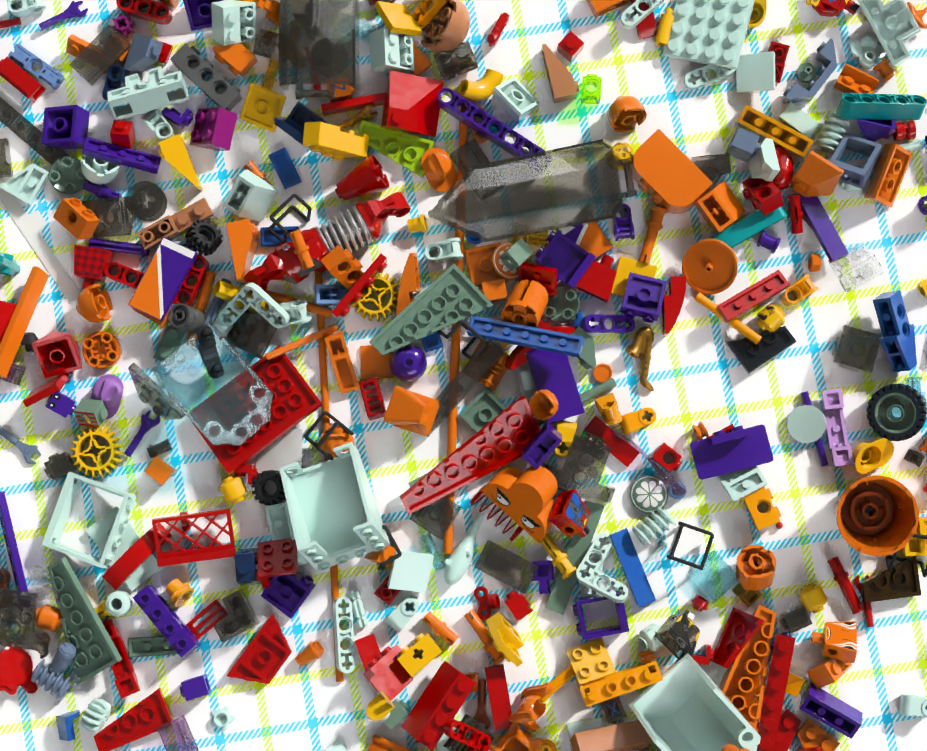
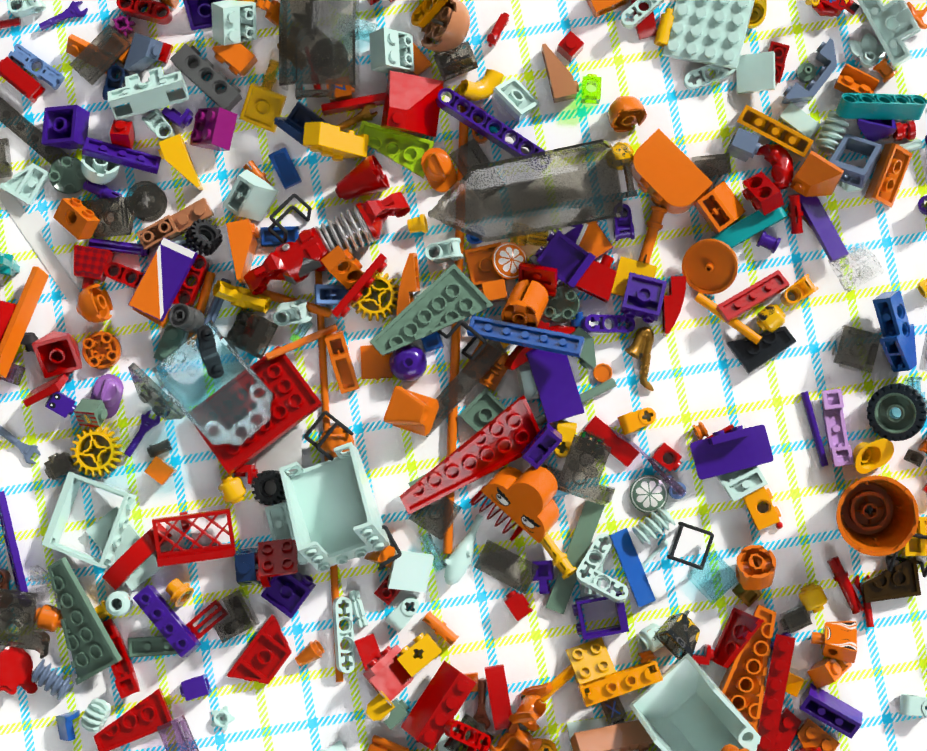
sand blue piece [50,643,76,673] -> none
light aqua beam [219,282,289,328] -> none
clear smoke brick [253,29,279,59] -> none
orange pin [289,229,315,270] -> none
red slope [359,377,386,421] -> none
yellow tile [374,1,422,36] -> none
orange pin [463,608,505,665] -> none
red piece [474,586,500,620] -> none
yellow plate [486,612,524,667] -> none
sand green brick [499,237,534,271] -> none
orange hair [529,389,559,421] -> none
red torso [548,489,590,537] -> none
light orange piece [594,393,622,425] -> none
red plate [691,594,709,612] -> none
light aqua slope [748,138,780,181] -> none
light aqua tile [787,405,826,443] -> none
orange tile [808,254,822,272] -> none

